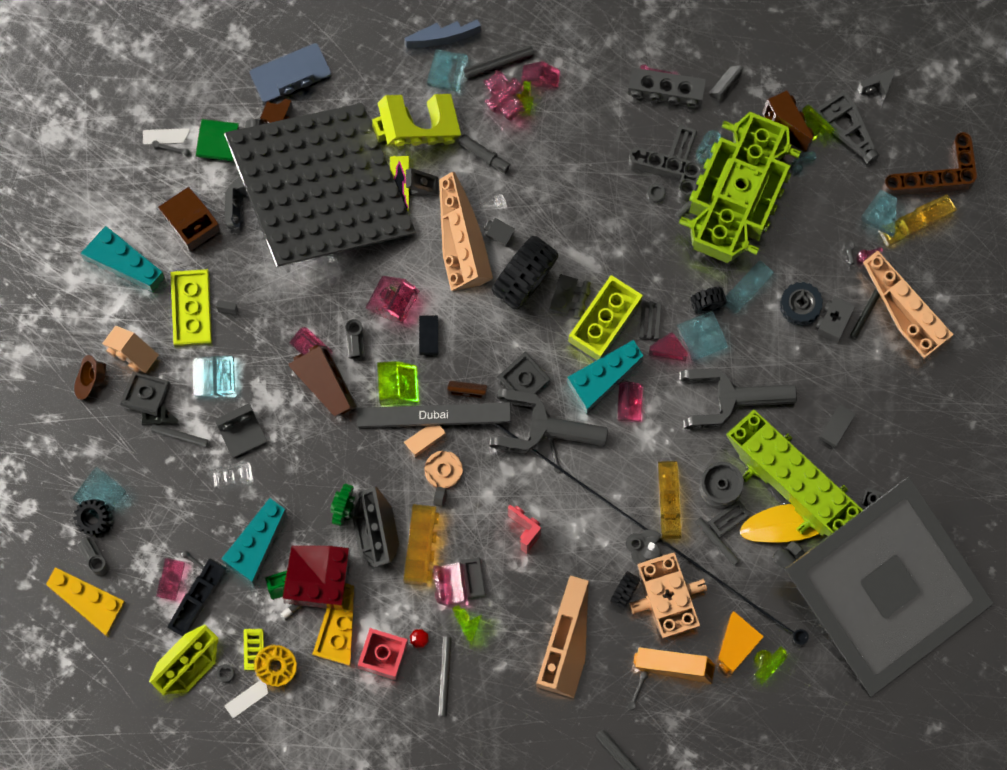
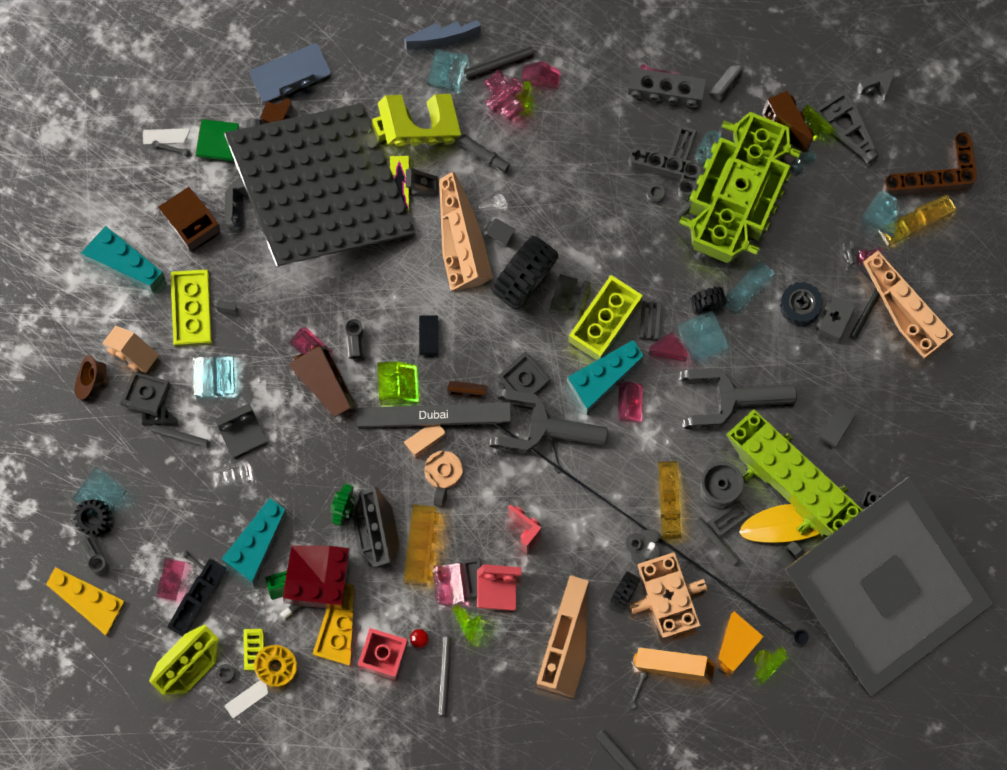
clear pink slope [365,276,420,323] -> none
none -> coral bracket [477,564,521,611]

